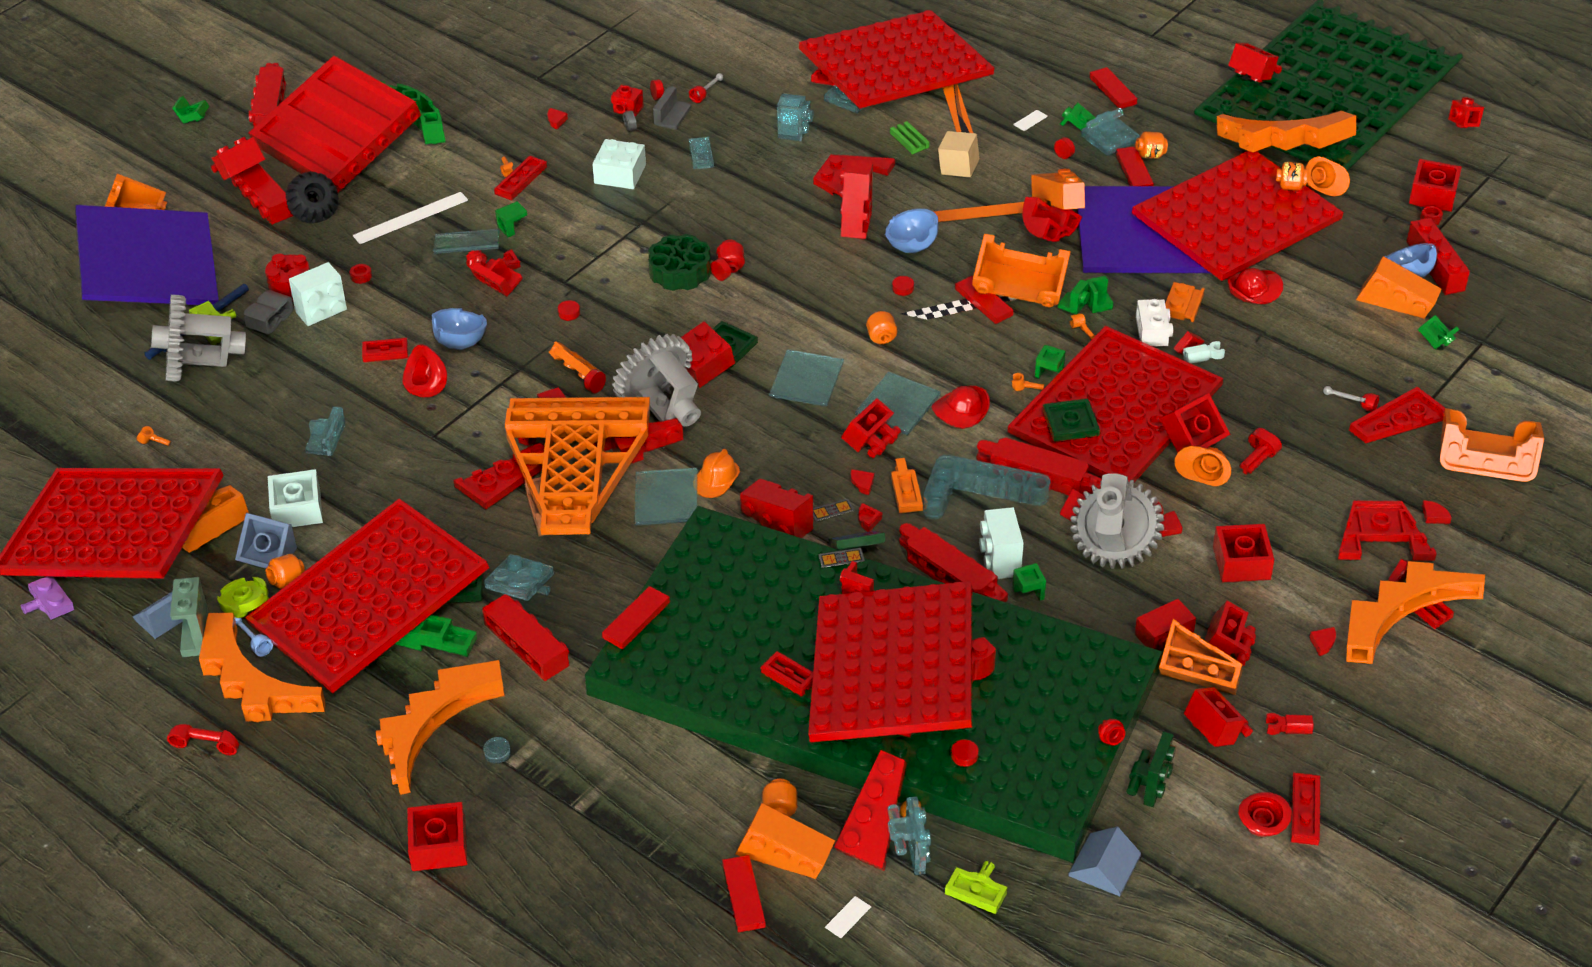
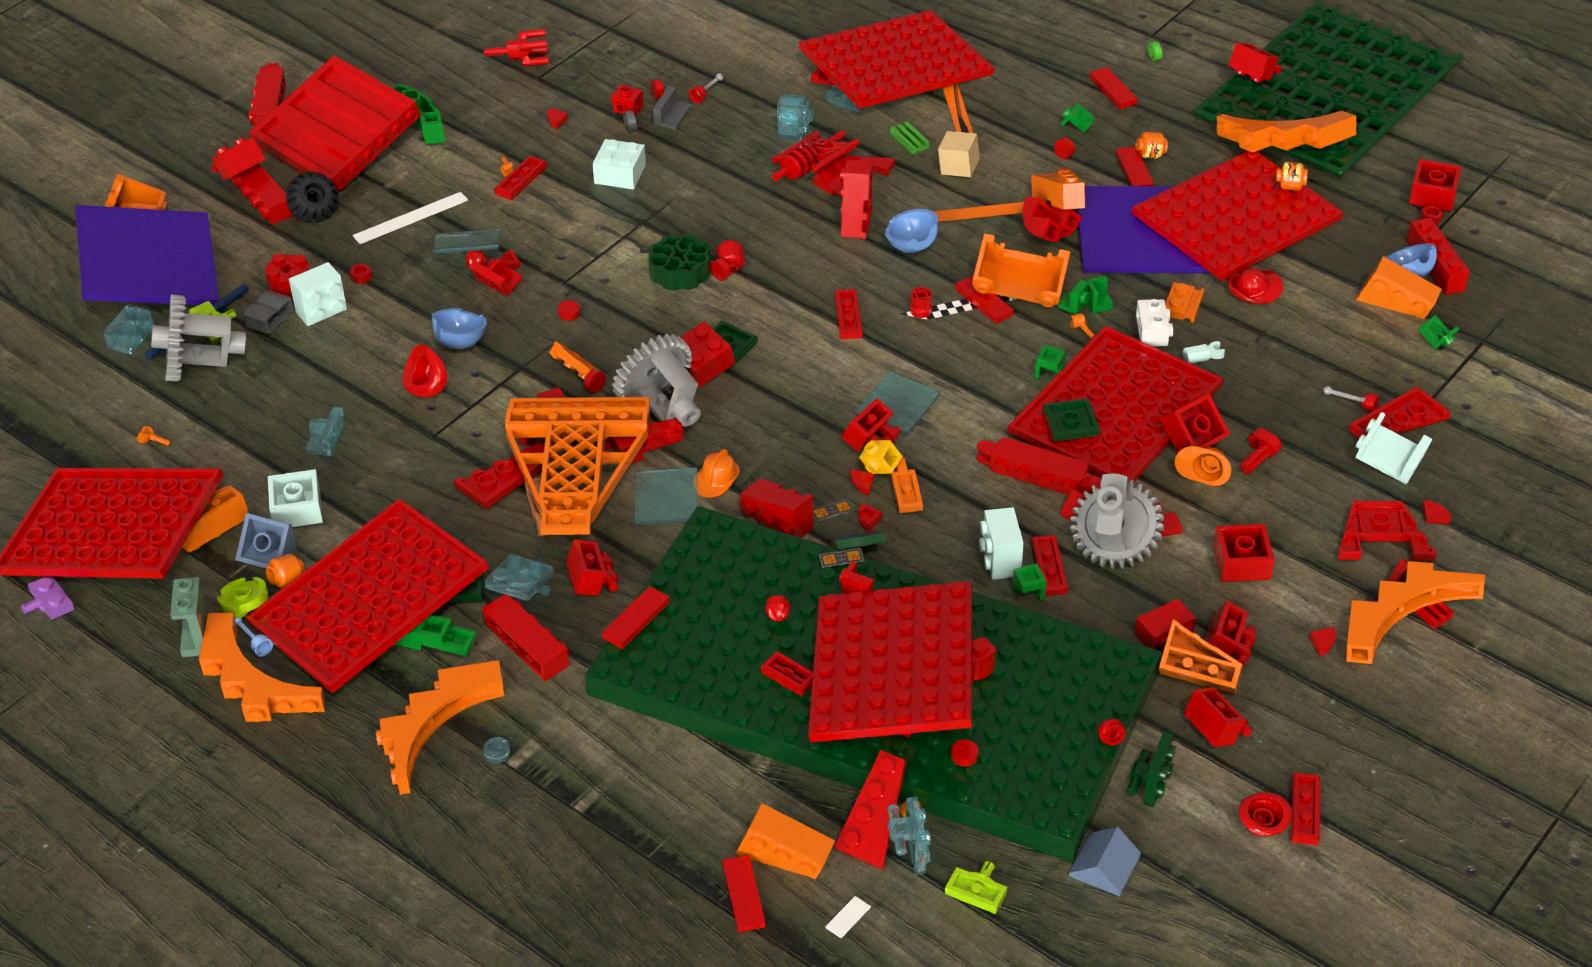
sand blue slope [133,592,183,639] -> none
red bar [167,724,239,755] -> none
green bracket [172,96,209,124] -> none
red tile [362,338,408,362] -> none
red brick [407,802,467,871] -> none
green panel [495,201,527,237] -> none
clear light blue plate [689,137,714,169] -> none
orange head [762,779,797,817] -> none
clear light blue piece [769,349,844,407] -> none
orange head [866,311,898,344] -> none
red tile [892,276,914,296] -> none
red hinge [899,523,1008,602] -> none
clear light blue beam [923,455,1050,519] -> none
red hat [931,386,990,429] -> none
orange hand [1012,373,1044,391] -> none
white sticker [1013,110,1048,131] -> none
clear light blue plate [1081,108,1140,156] -> none
red tile [1174,331,1205,354] -> none
red bar [1266,713,1314,735] -> none
orange piece [1305,156,1350,197] -> none
windscreen [1440,408,1544,482] -> none
red brick [1448,97,1484,128] -> none
none -> clear light blue brick [103,305,154,355]
none -> red plant [484,29,549,66]
none -> red brick [566,539,619,596]
none -> red plate [765,596,791,622]
none -> red bar [772,130,860,181]
none -> red tile [835,289,863,340]
none -> yellow brick [859,440,903,474]
none -> red wheel [910,287,932,318]
none -> red tile [1031,535,1068,596]
none -> bright green tile [1147,41,1163,62]
none -> light aqua panel [1355,412,1432,485]

